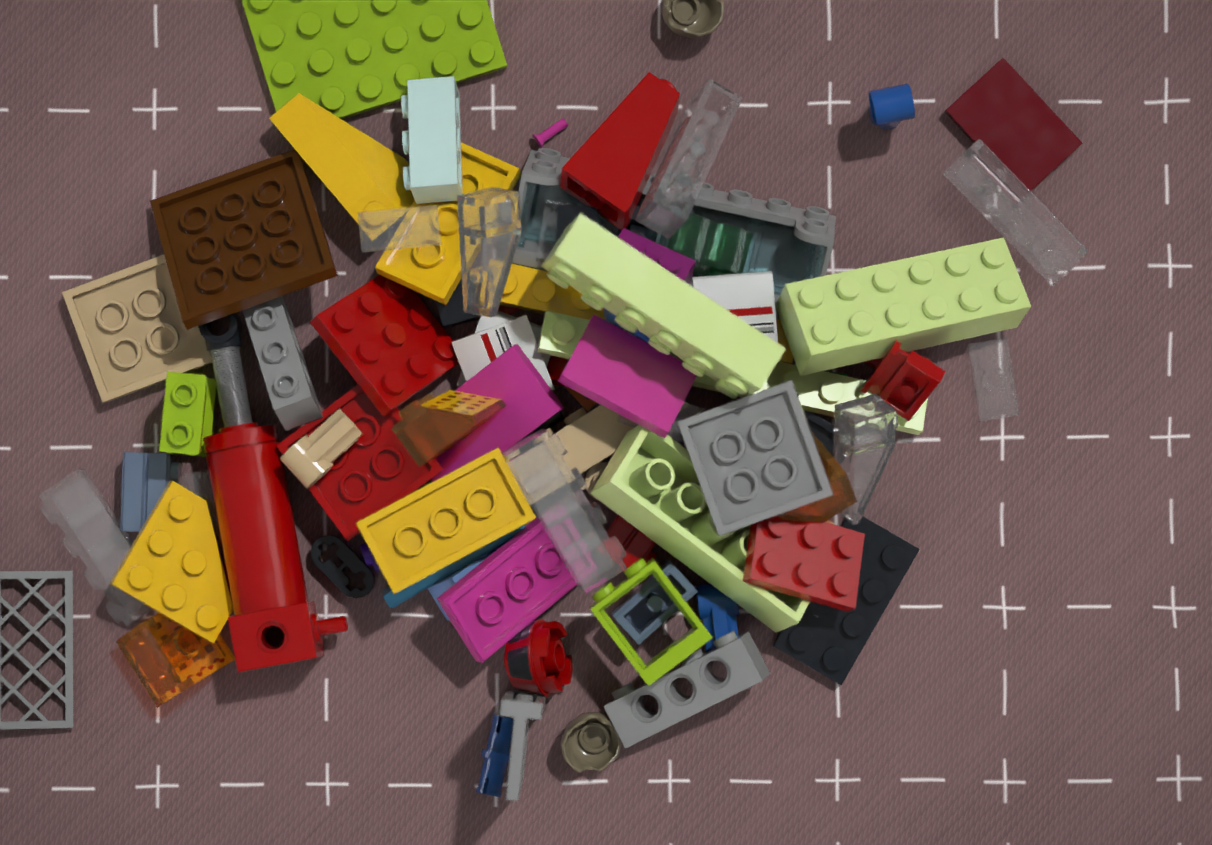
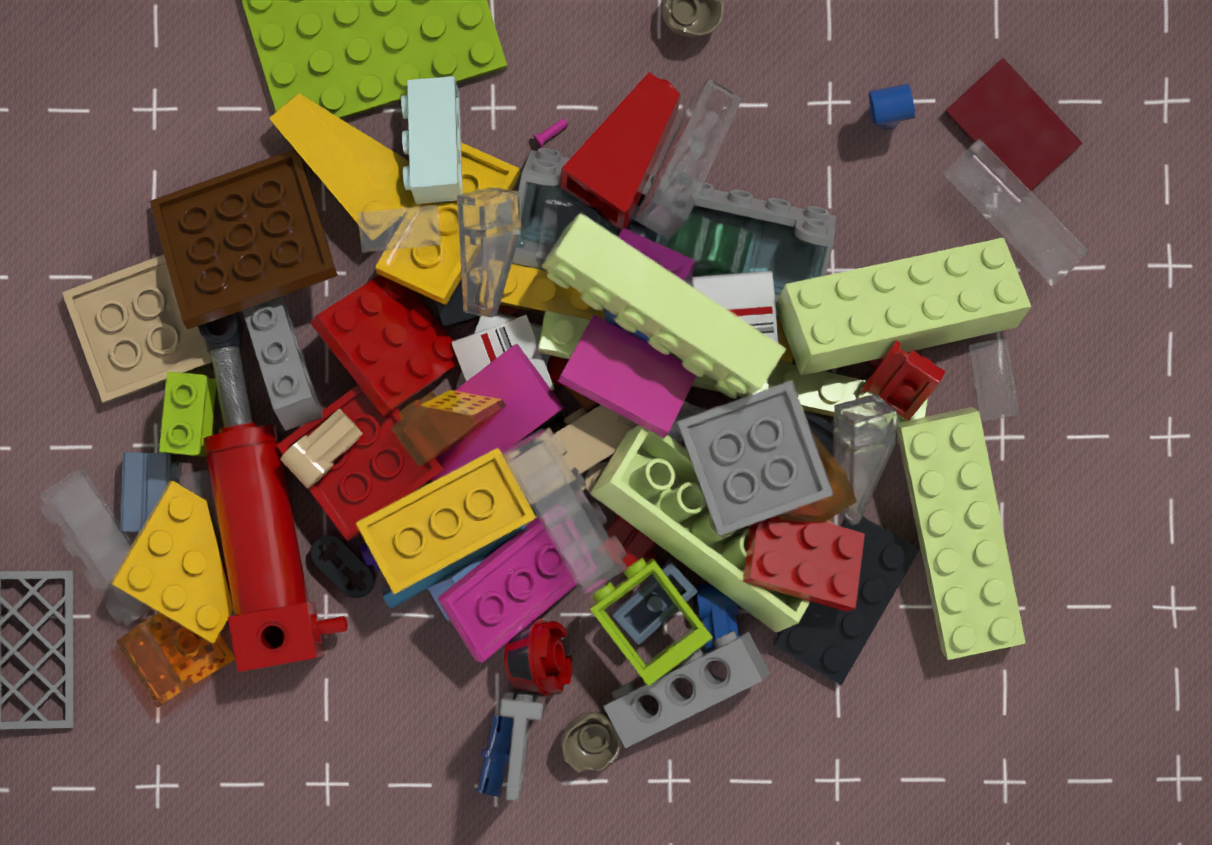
none -> yellowish green brick [895,407,1026,660]

